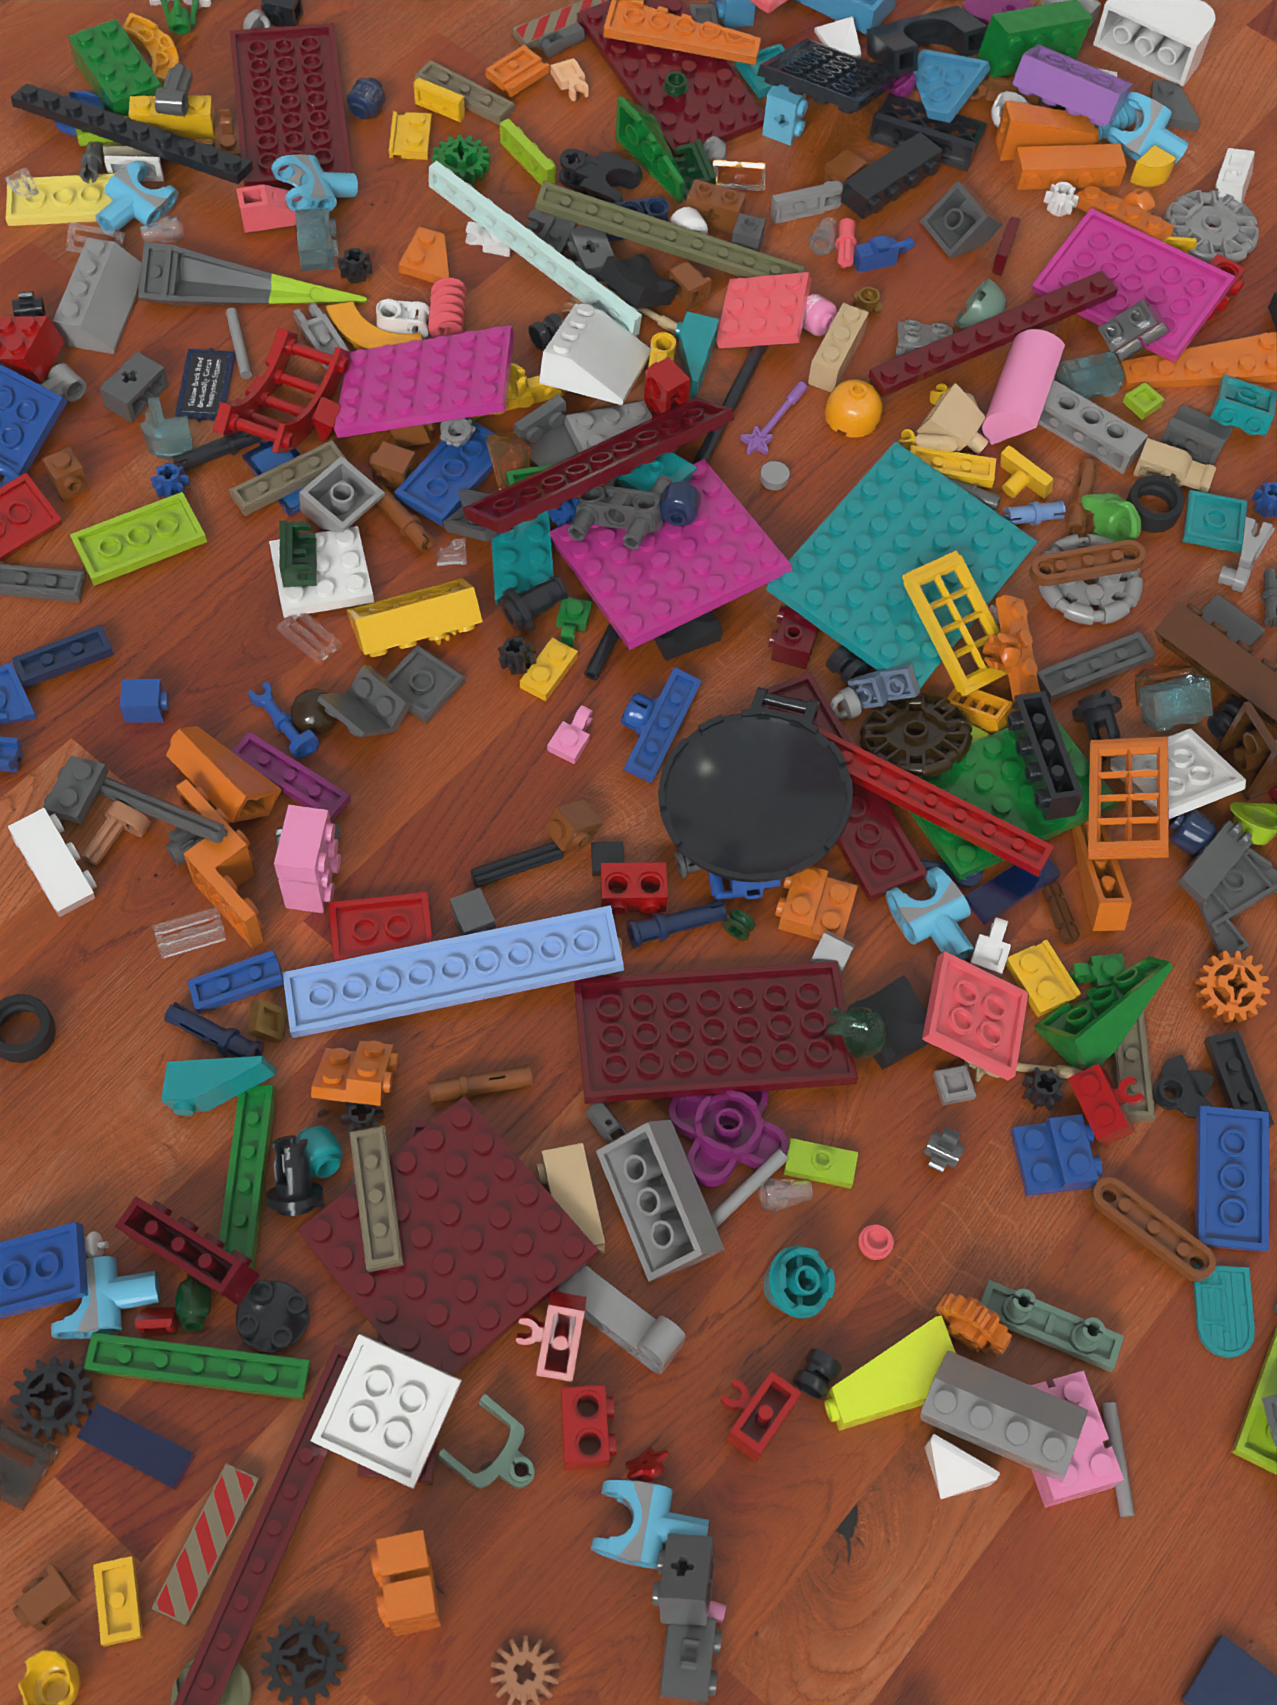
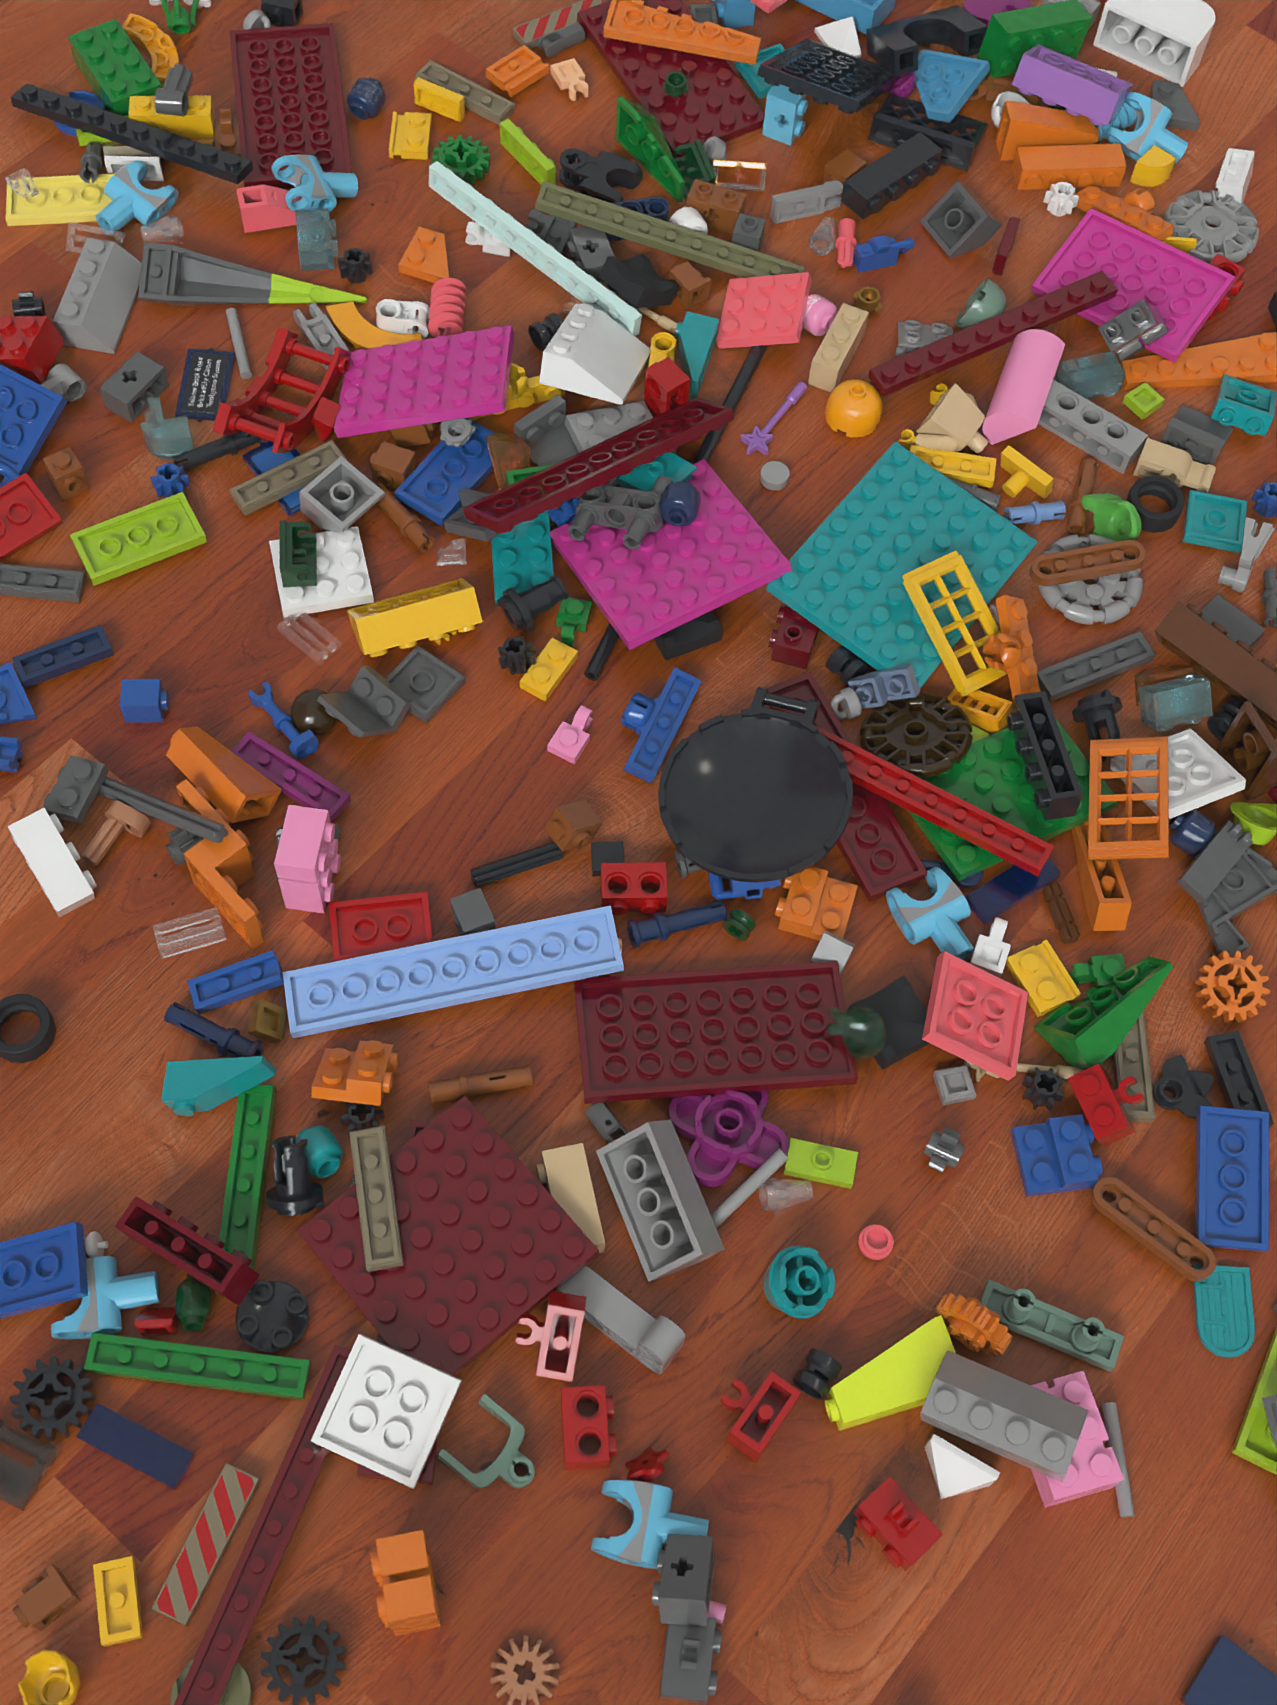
none -> red brick [853,1476,943,1571]

